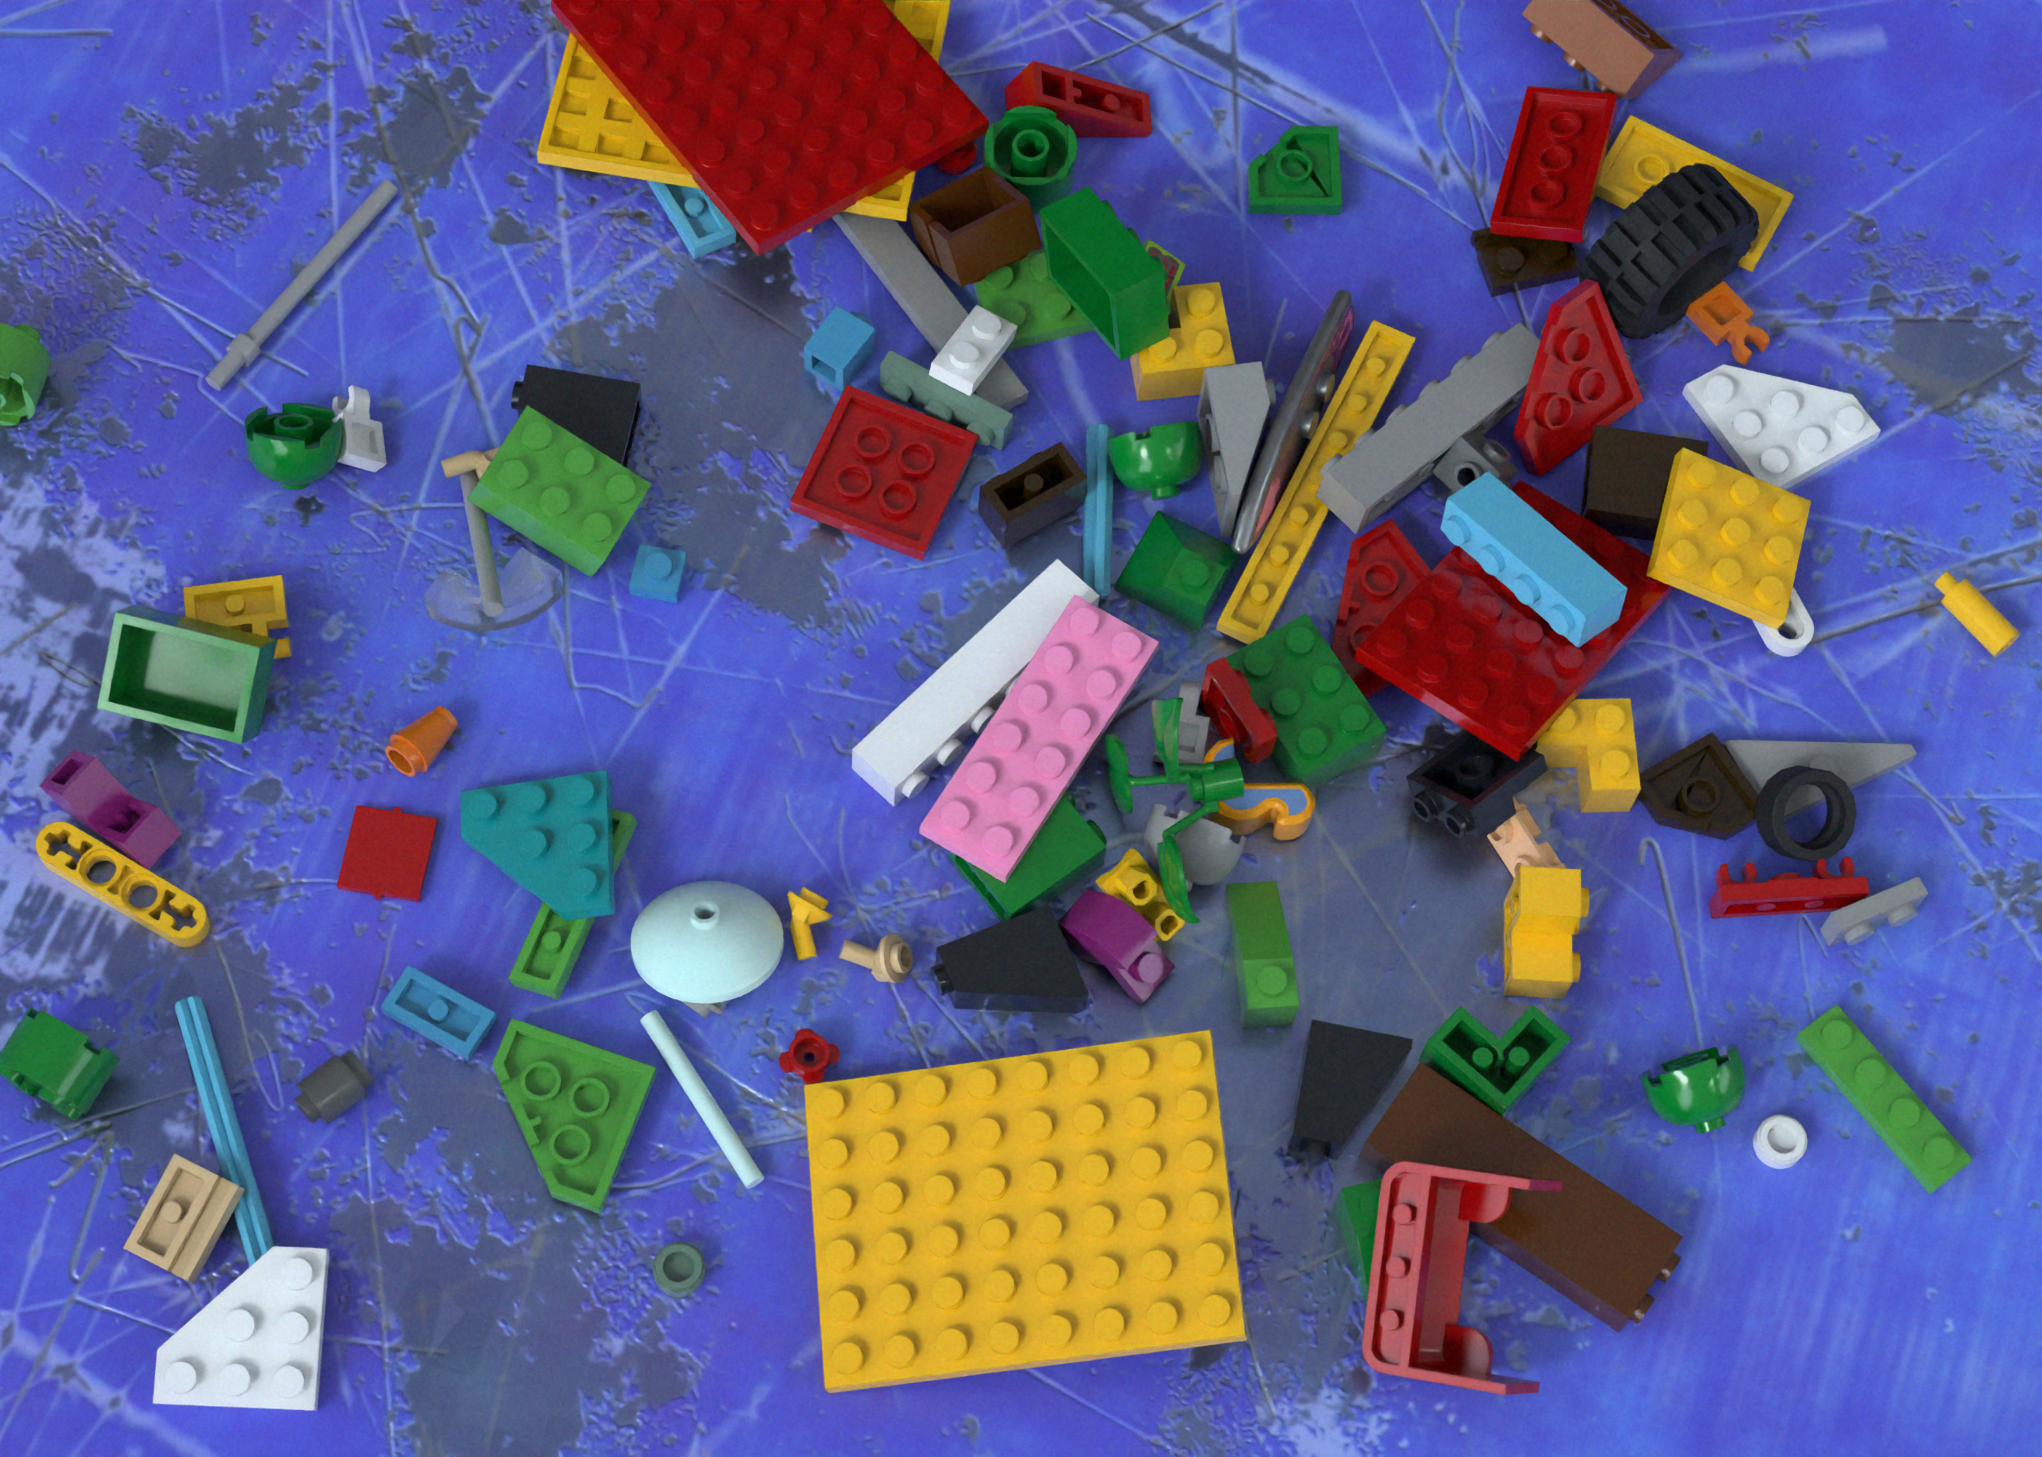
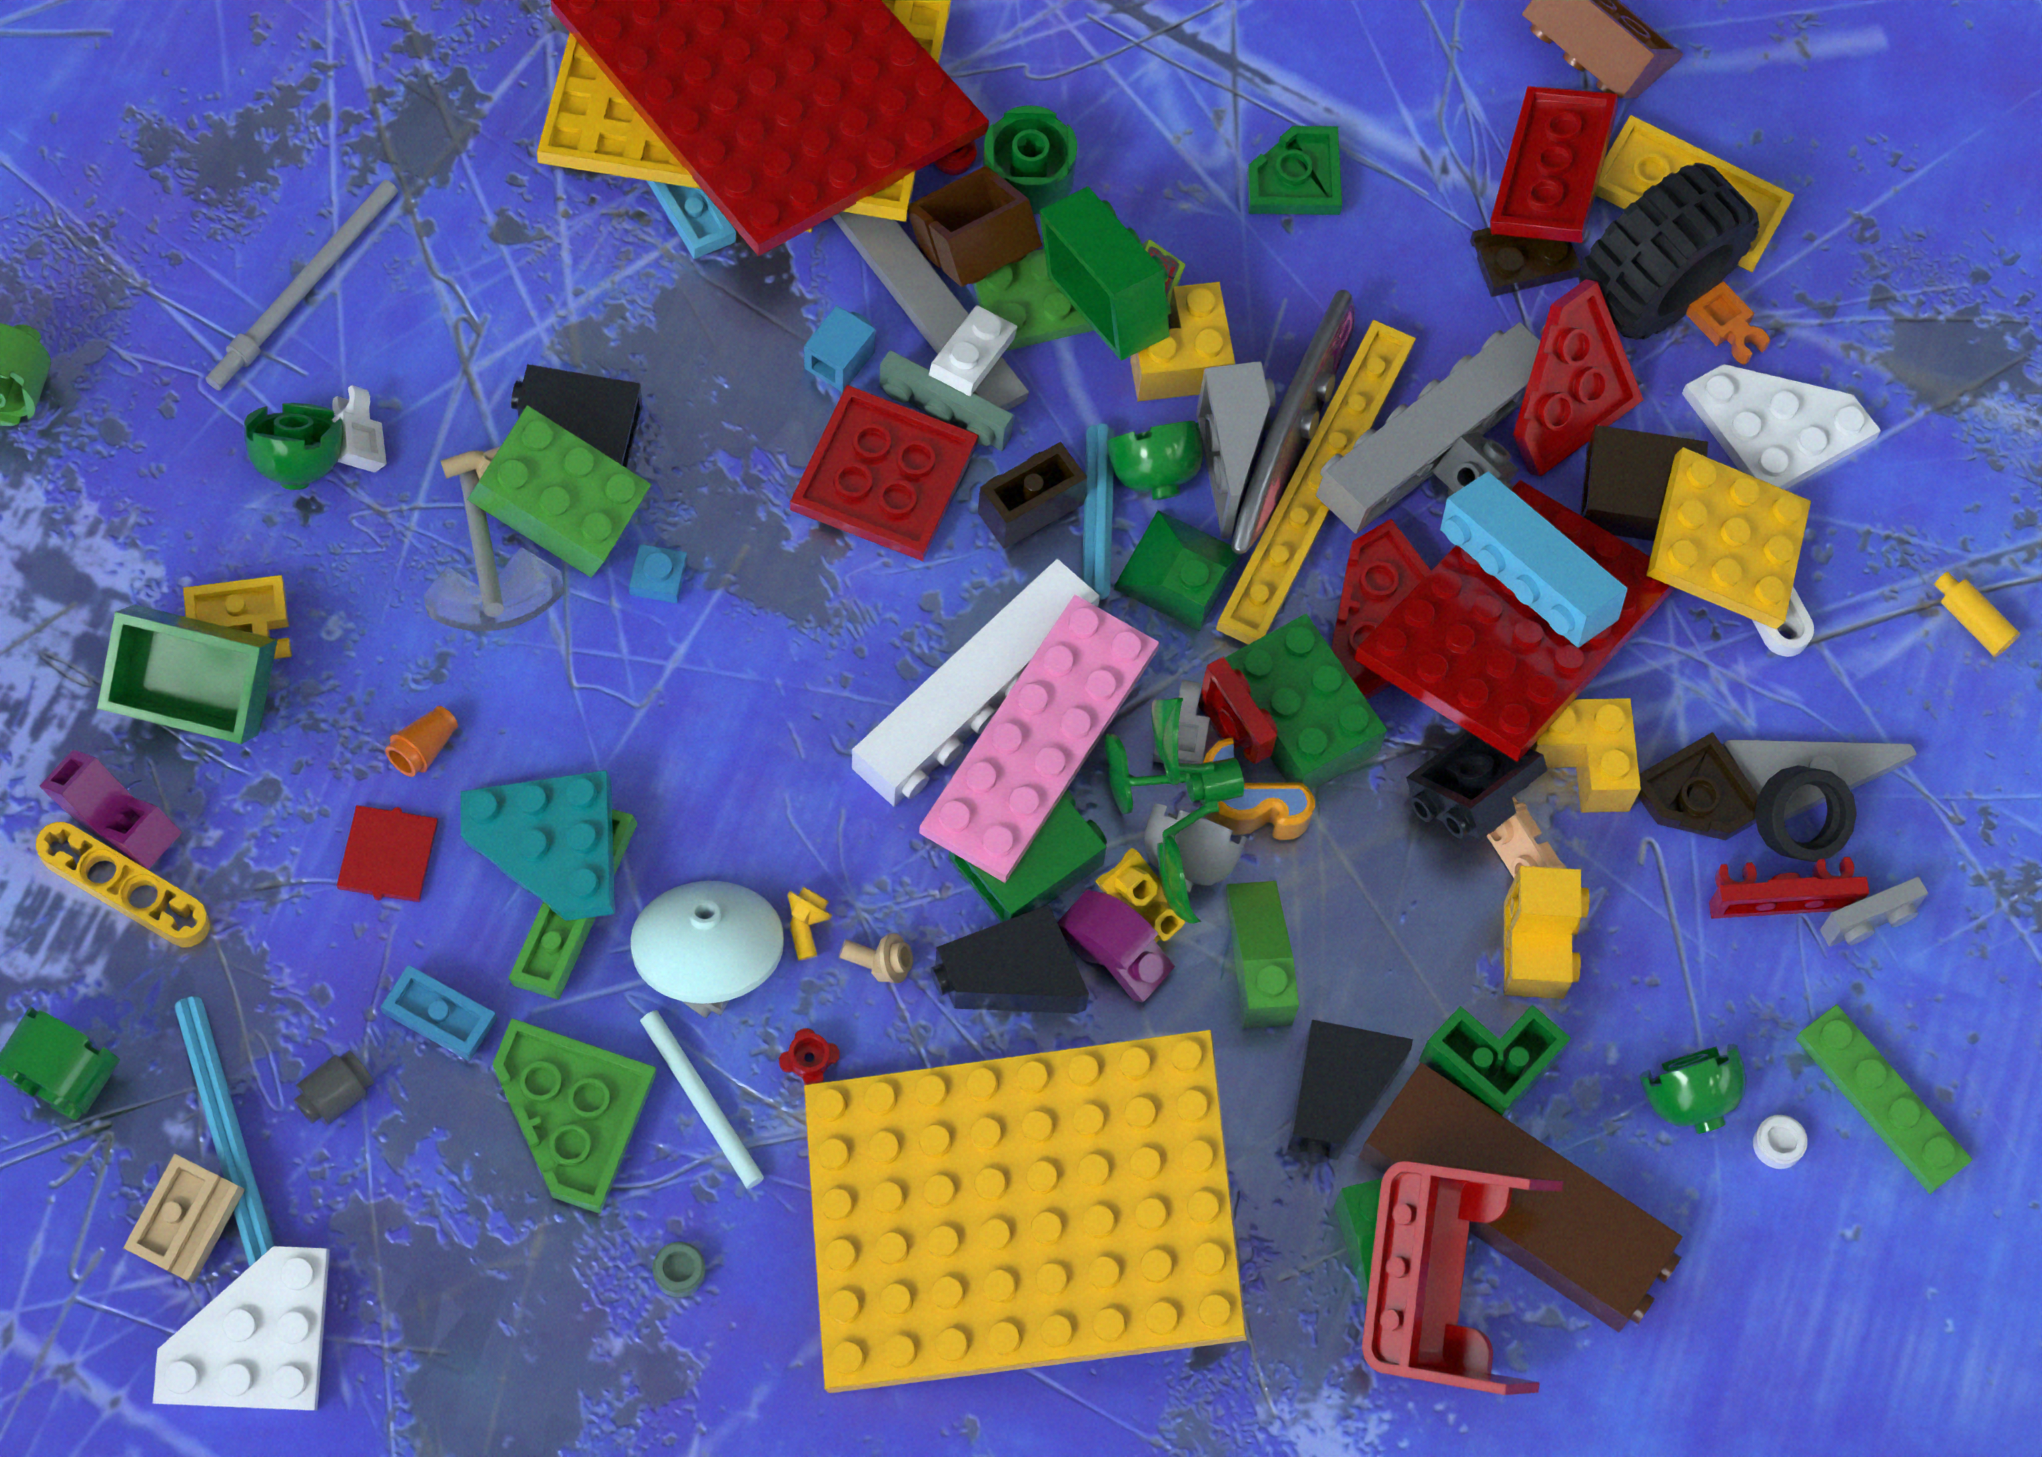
red slope [1004,60,1152,138] -> none

